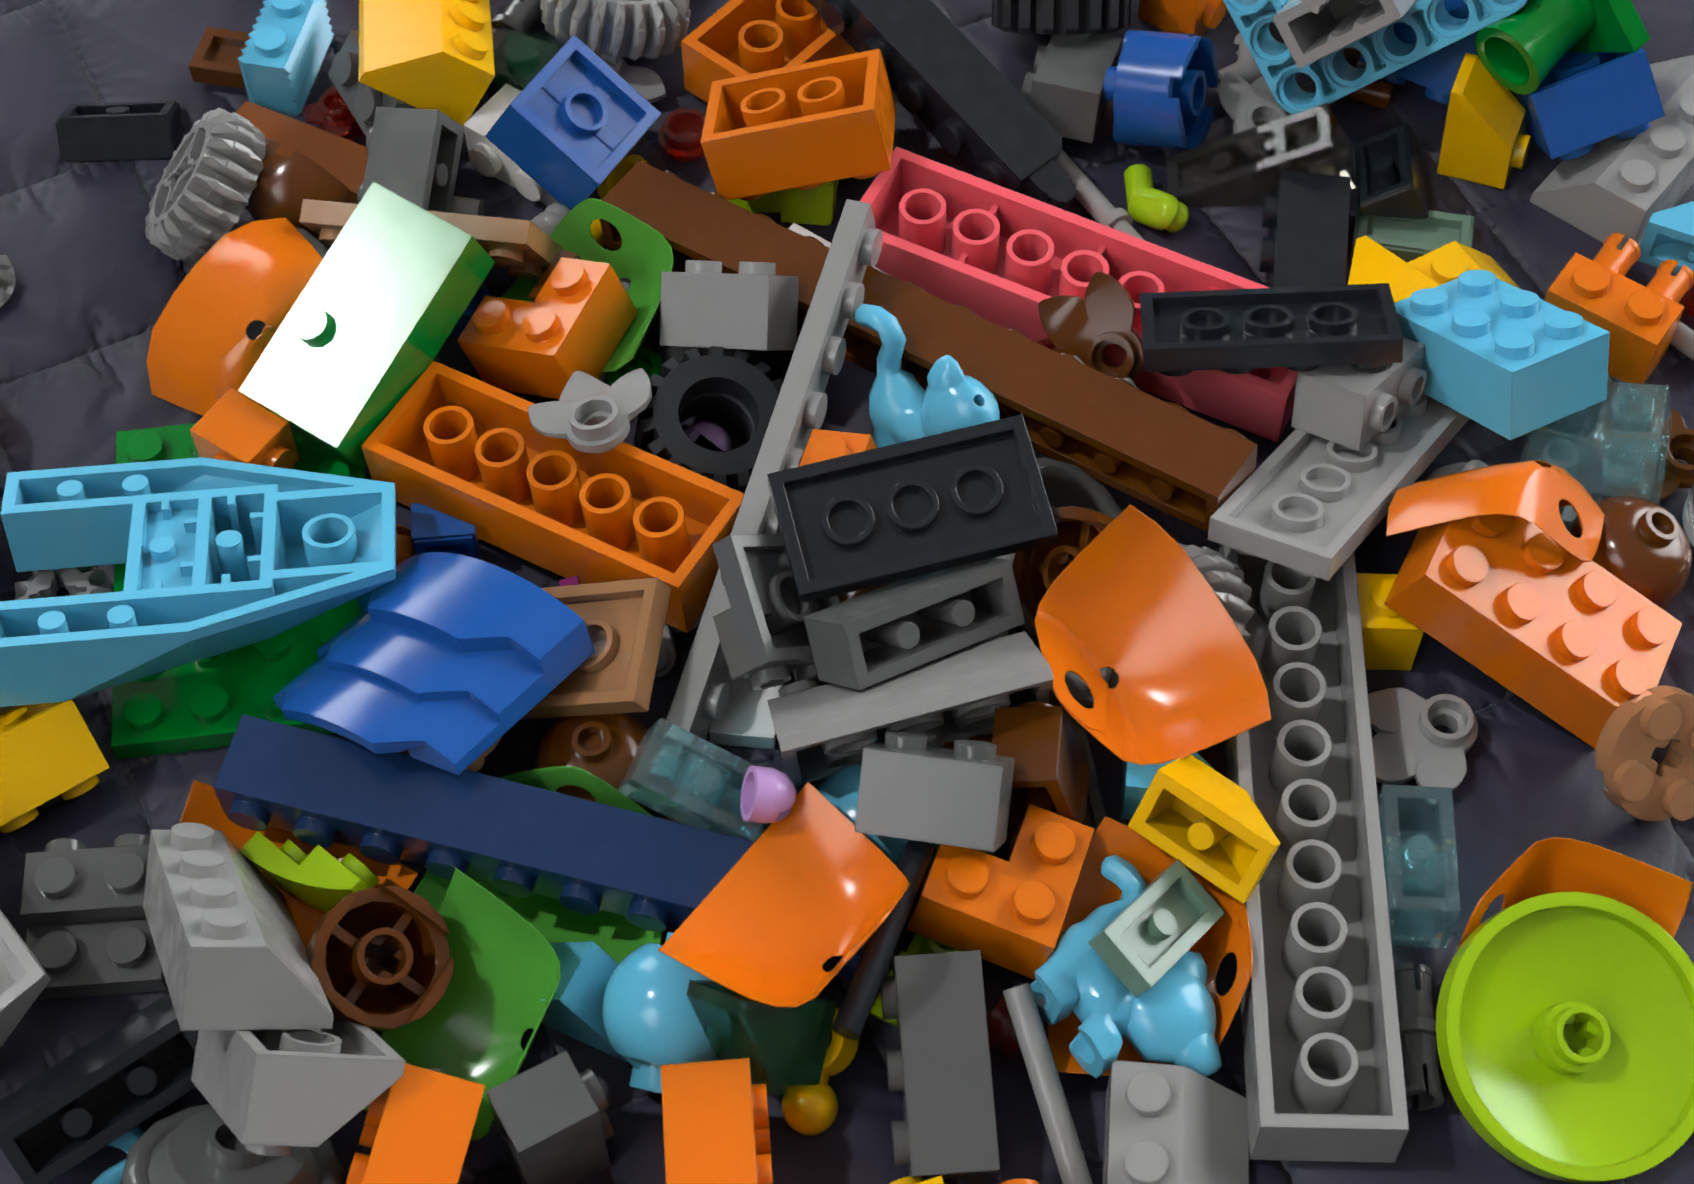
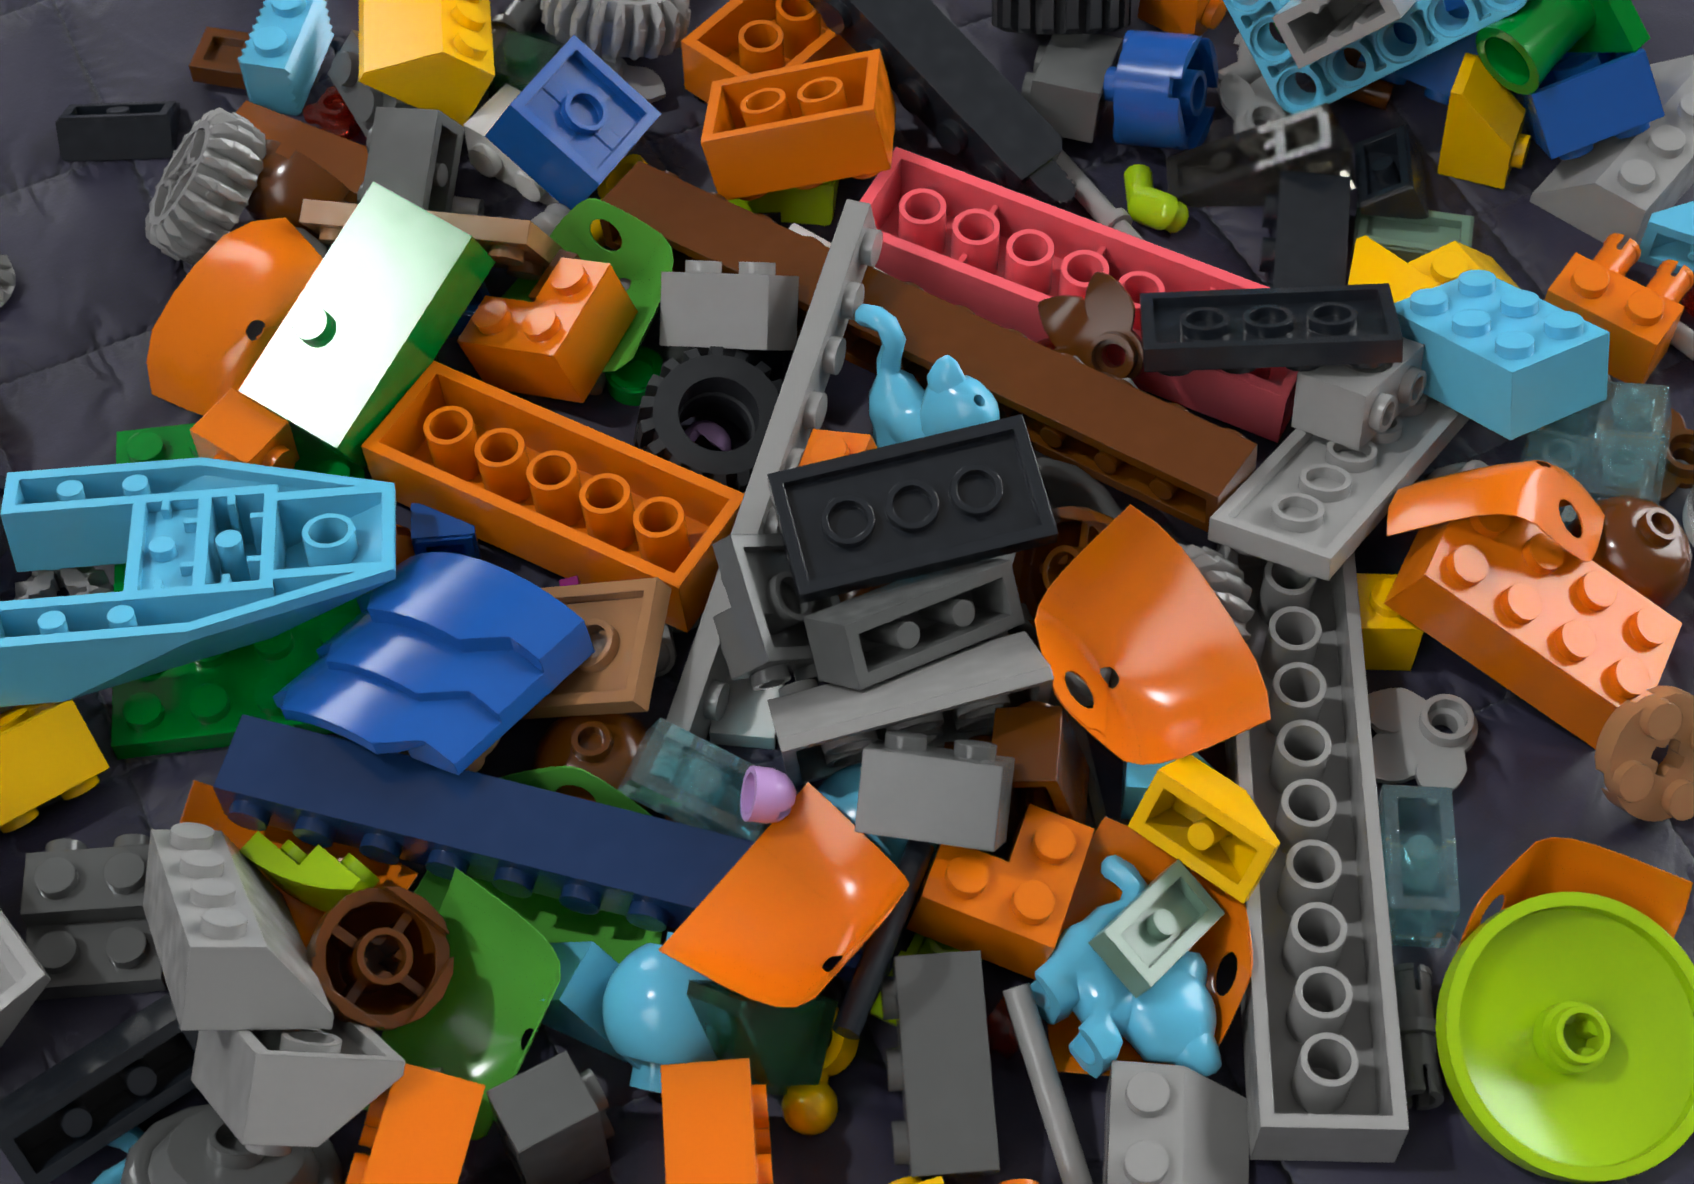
light grey plate [528,368,652,454] -> none
clear red plate [658,108,705,162] -> none

